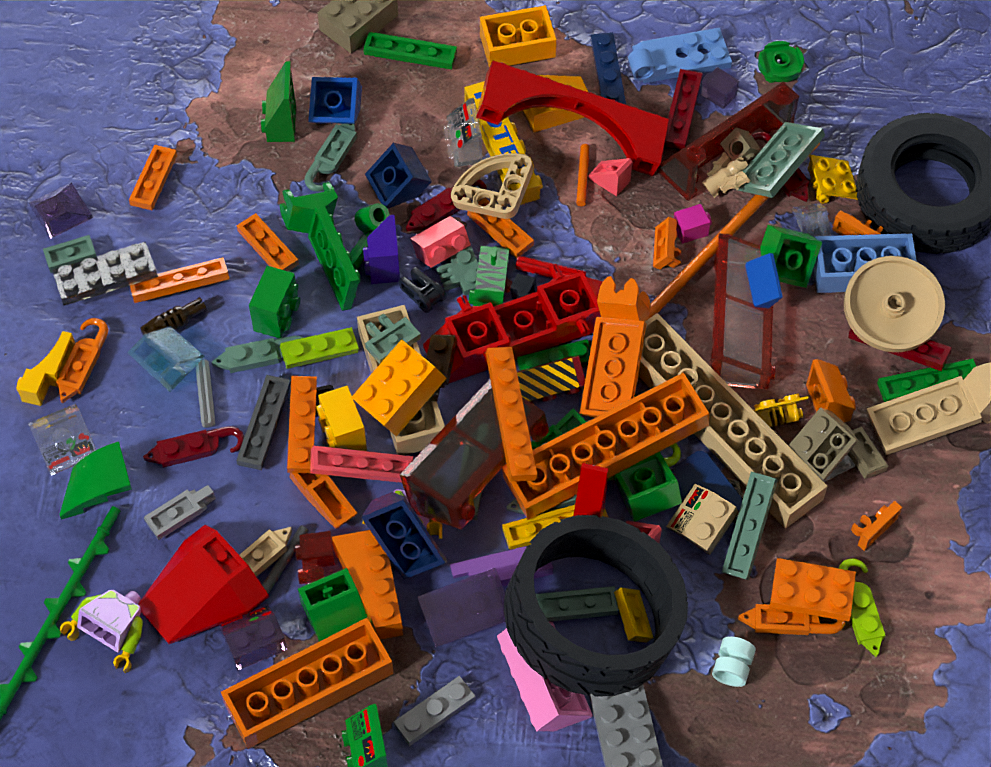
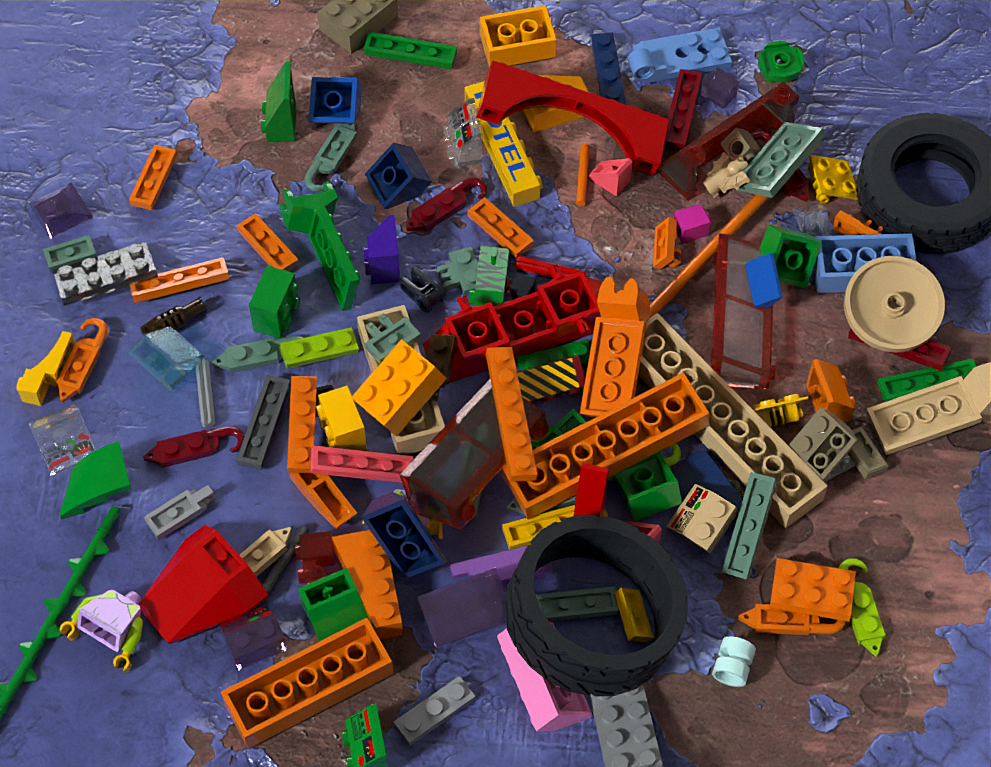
green door [350,203,390,270] -> none
coral brick [410,216,471,268] -> none
tan beam [451,153,534,219] -> none
orange plate [851,501,902,551] -> none

